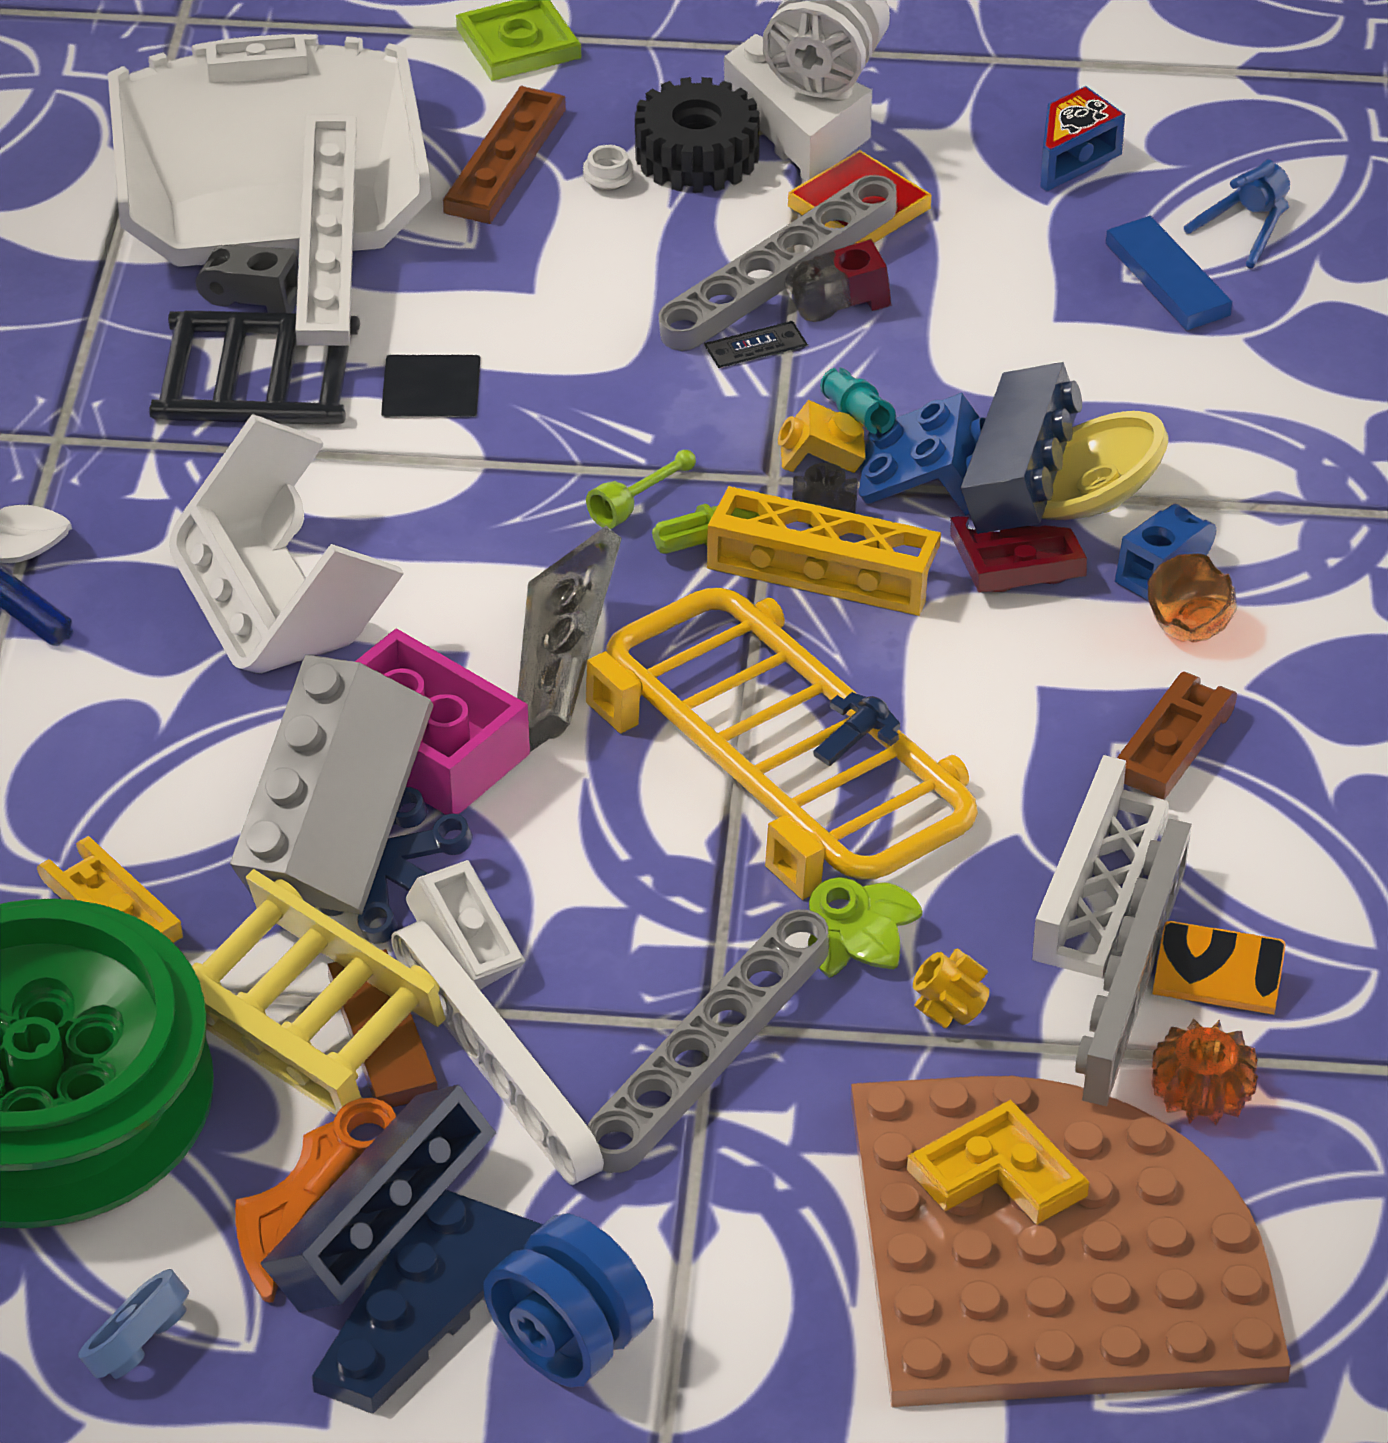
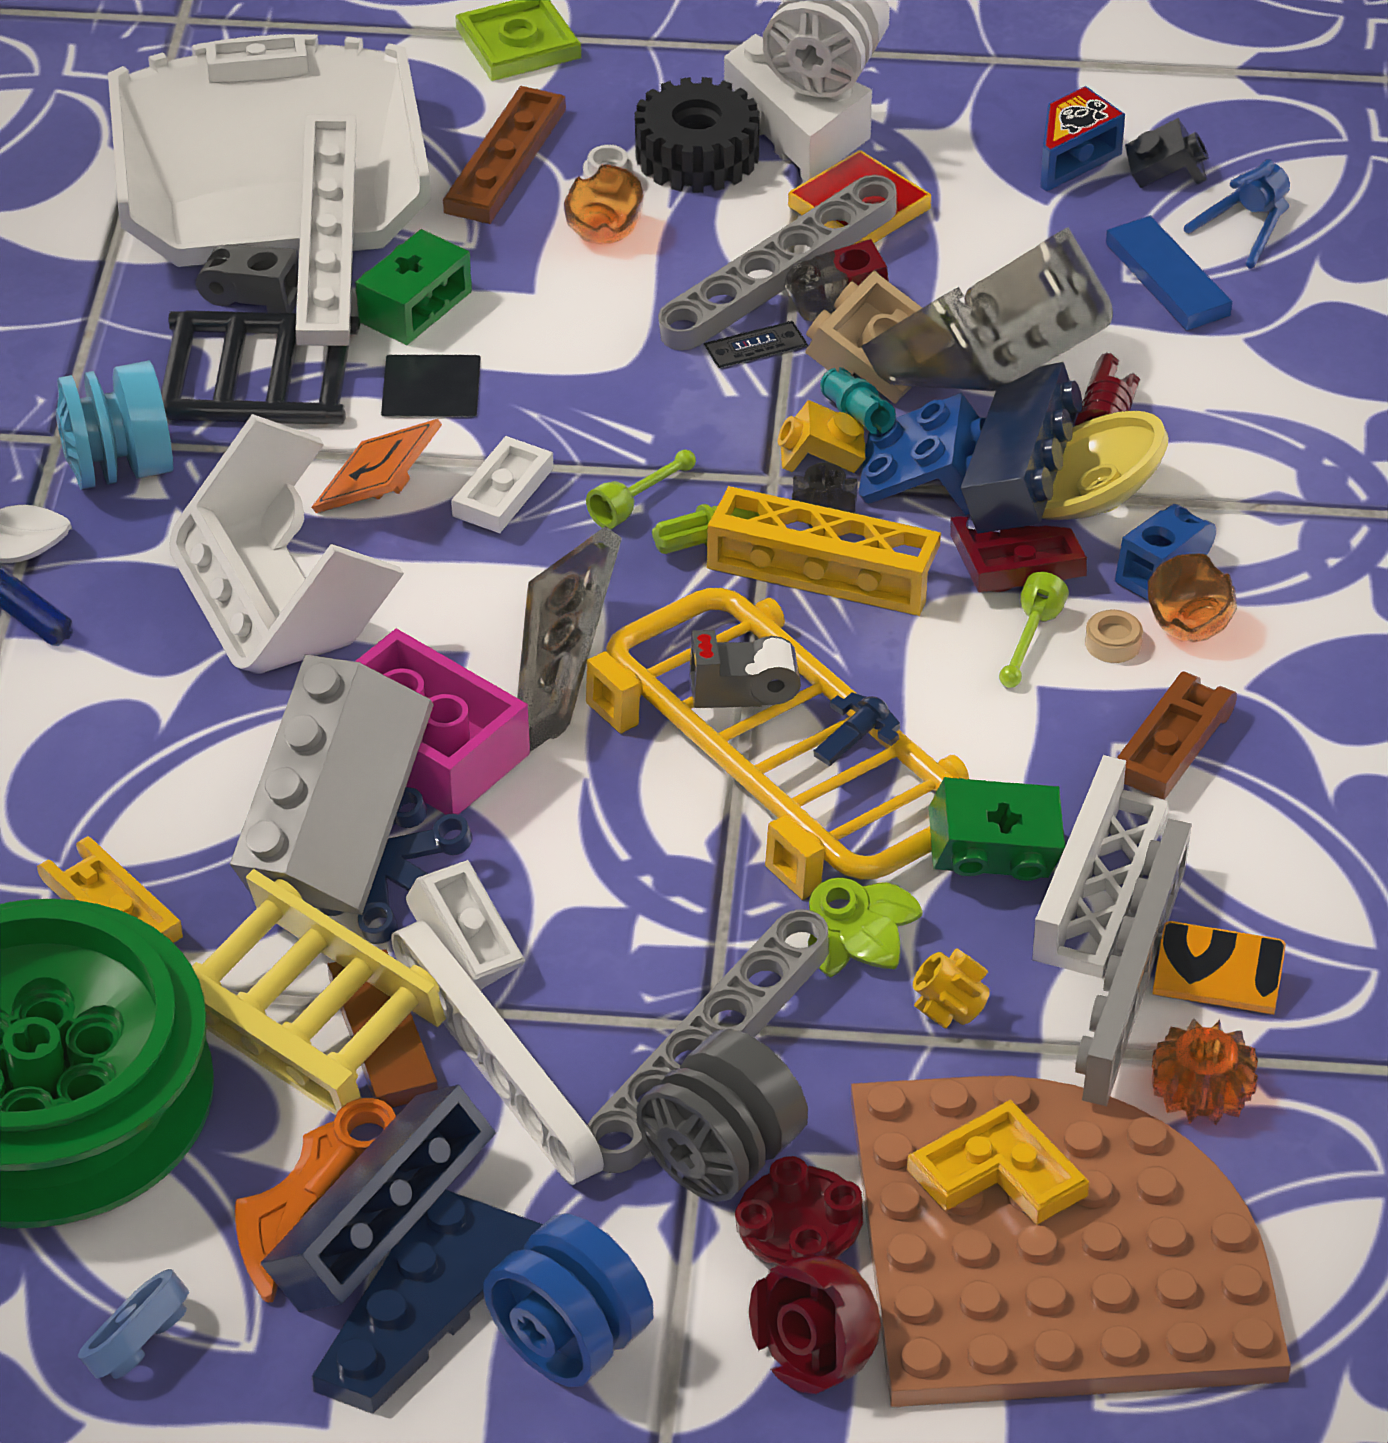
none -> medium azure wheel [56,360,173,490]
none -> orange piece [312,419,442,513]
none -> green brick [355,229,472,345]
none -> white plate [451,436,554,533]
none -> clear orange hair [563,164,644,243]
none -> dark grey wheel [637,1028,808,1202]
none -> dark grey leg [689,630,801,708]
none -> dark red dish [735,1156,863,1265]
none -> dark red cylinder [748,1255,881,1394]
none -> tan plate [805,271,956,404]
none -> clear smoke windscreen [861,227,1113,391]
none -> green brick [928,777,1065,881]
none -> lime hinge [999,572,1069,688]
none -> dark red hinge [1075,352,1140,426]
none -> tan tile [1085,610,1143,663]
none -> black bracket [1125,118,1209,188]

